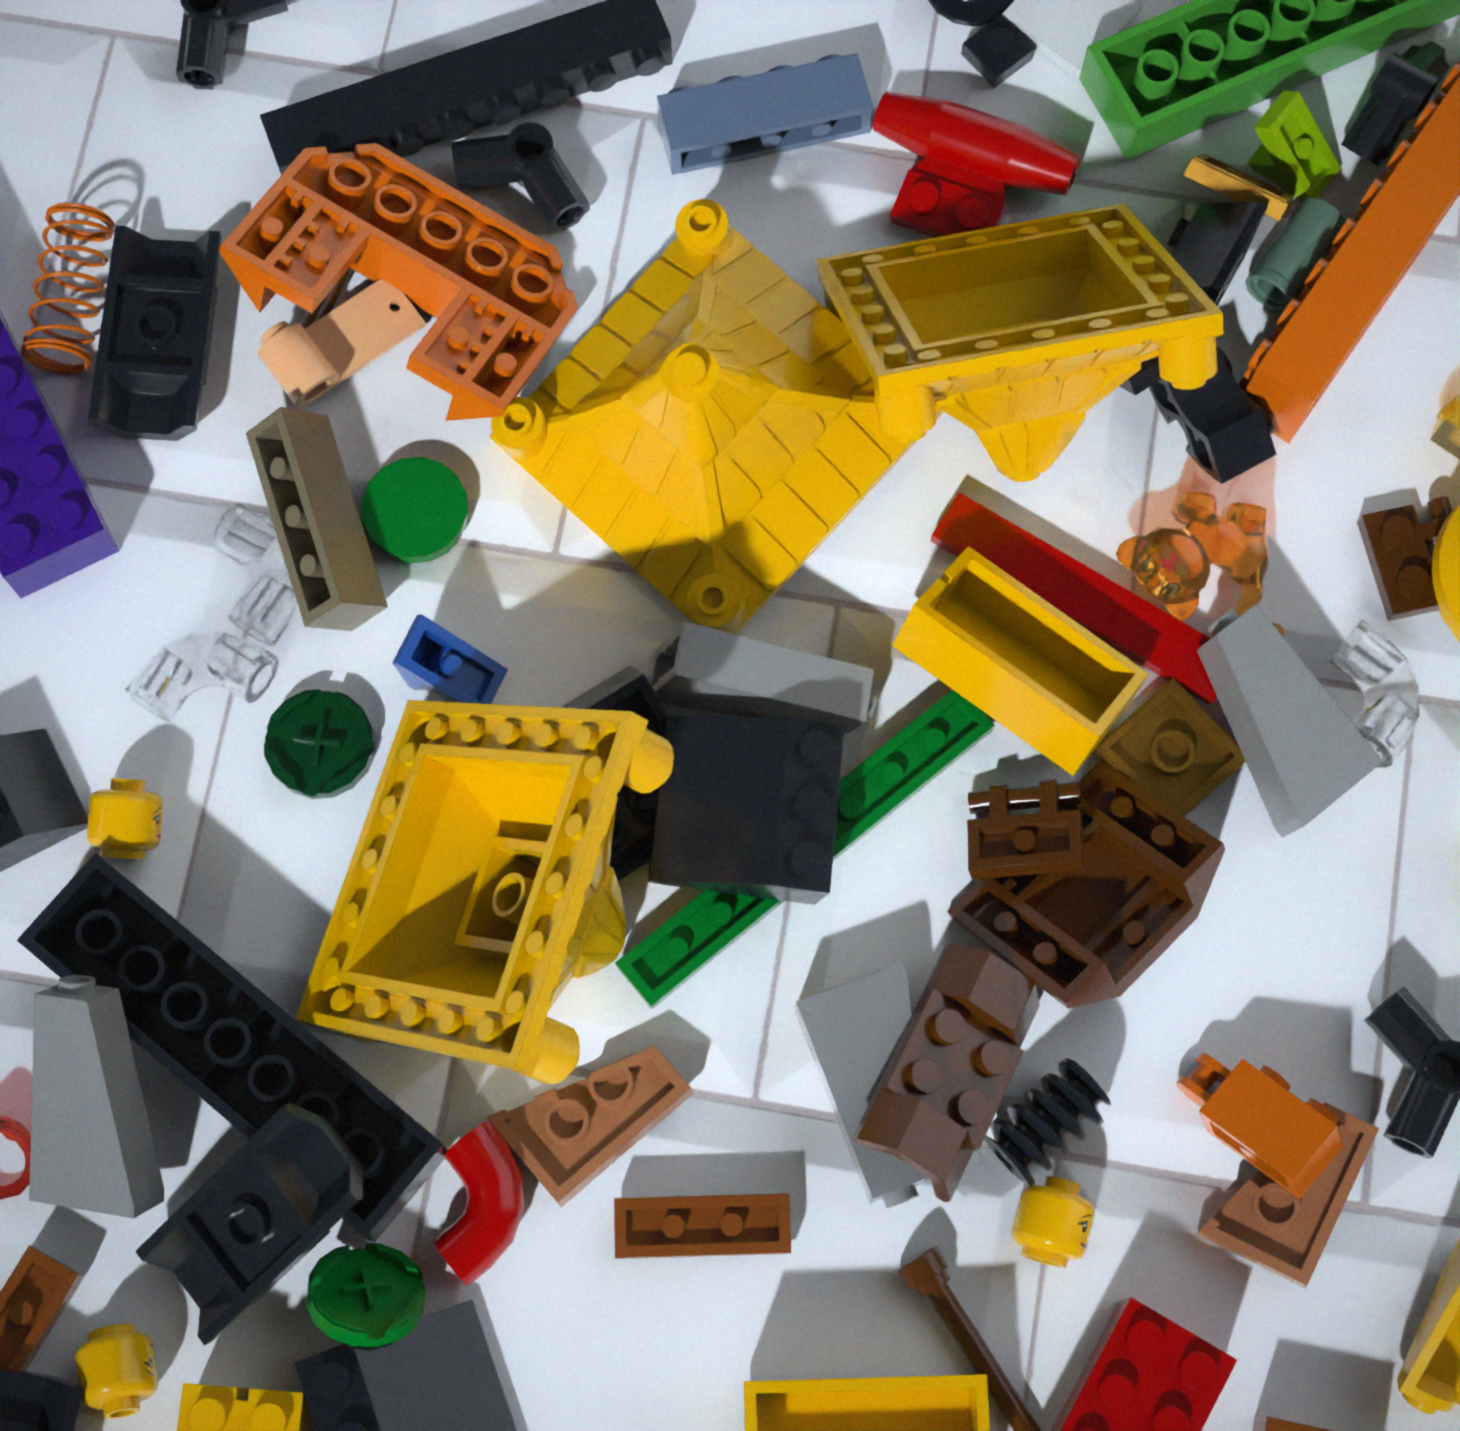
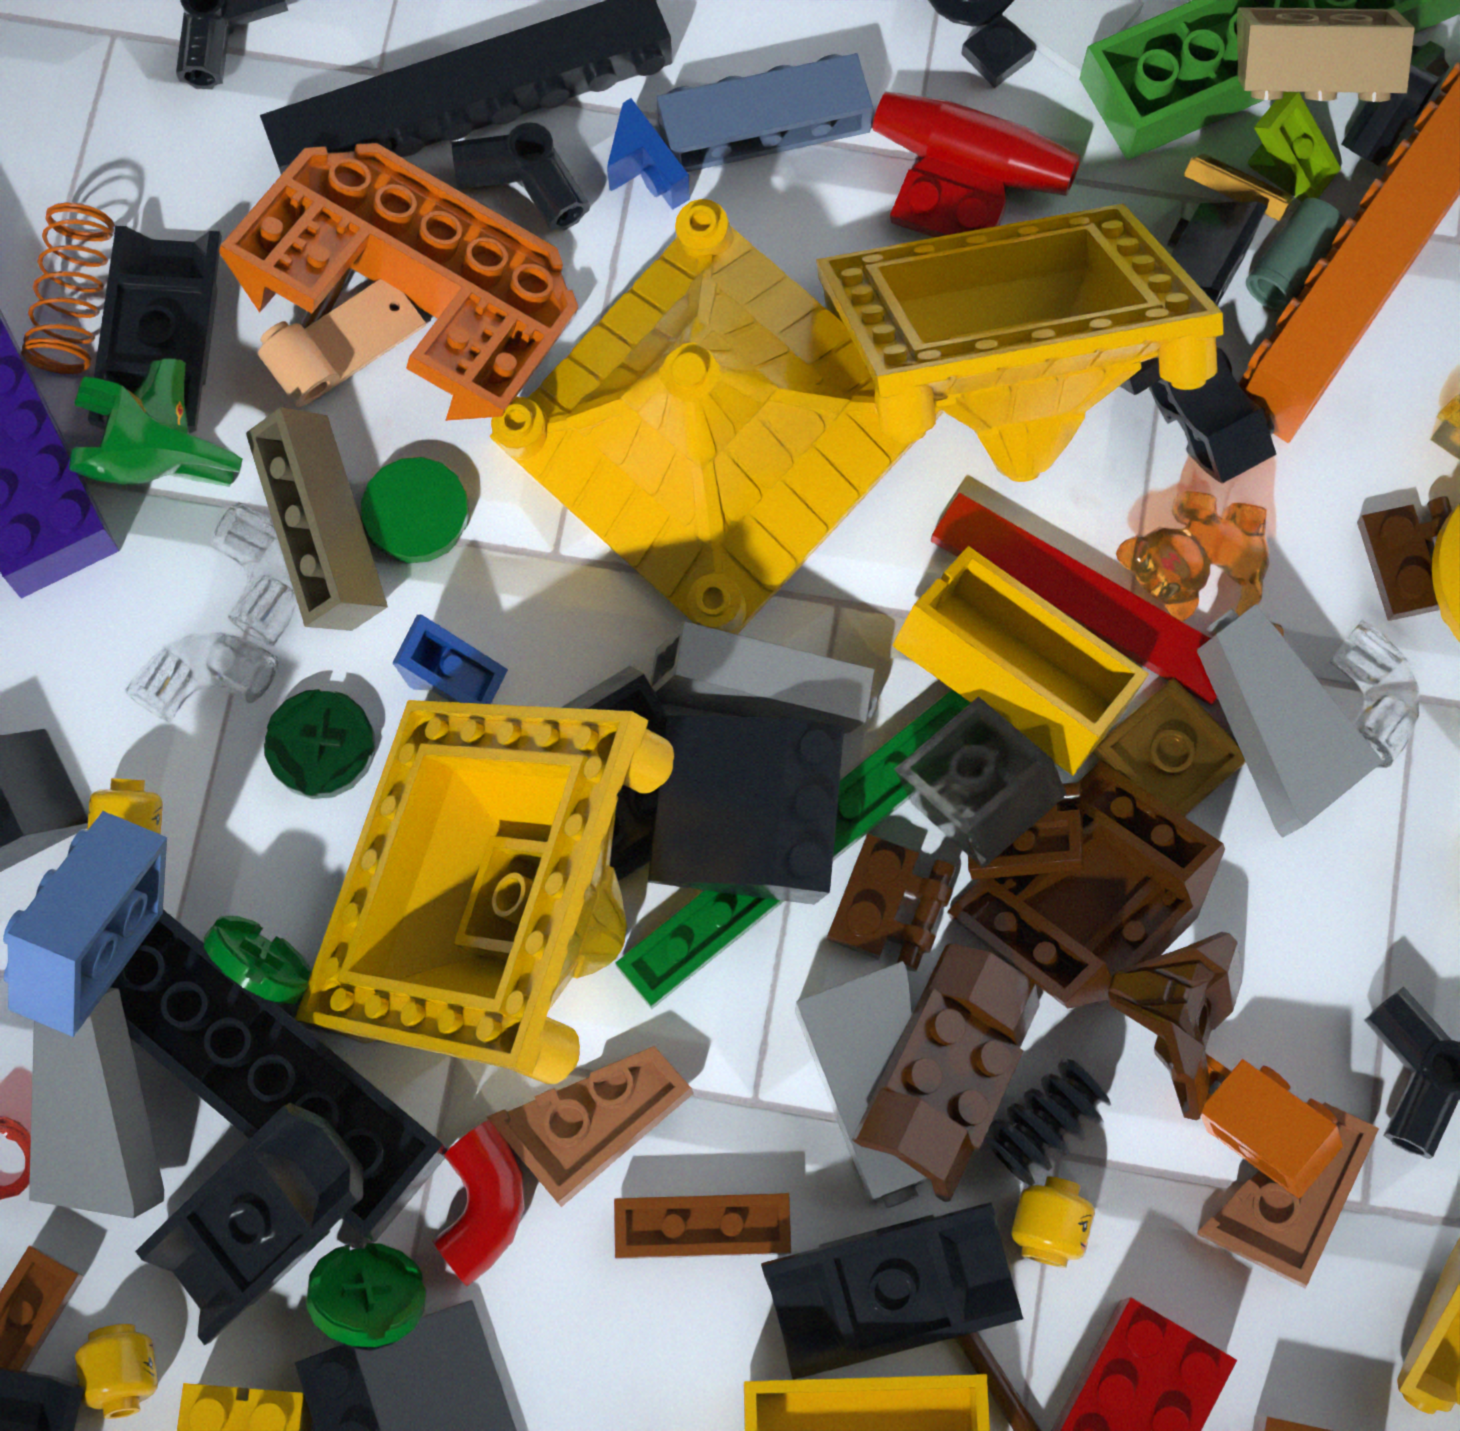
none -> medium blue brick [3,811,167,1037]
none -> green piece [69,357,243,487]
none -> green tile [203,916,311,1004]
none -> blue slope [607,98,690,210]
none -> black piece [761,1202,1024,1380]
none -> reddish brown plate [826,833,956,972]
none -> clear smoke brick [895,696,1067,869]
none -> reddish brown piece [1108,932,1242,1121]
none -> tan slope [1237,7,1415,102]

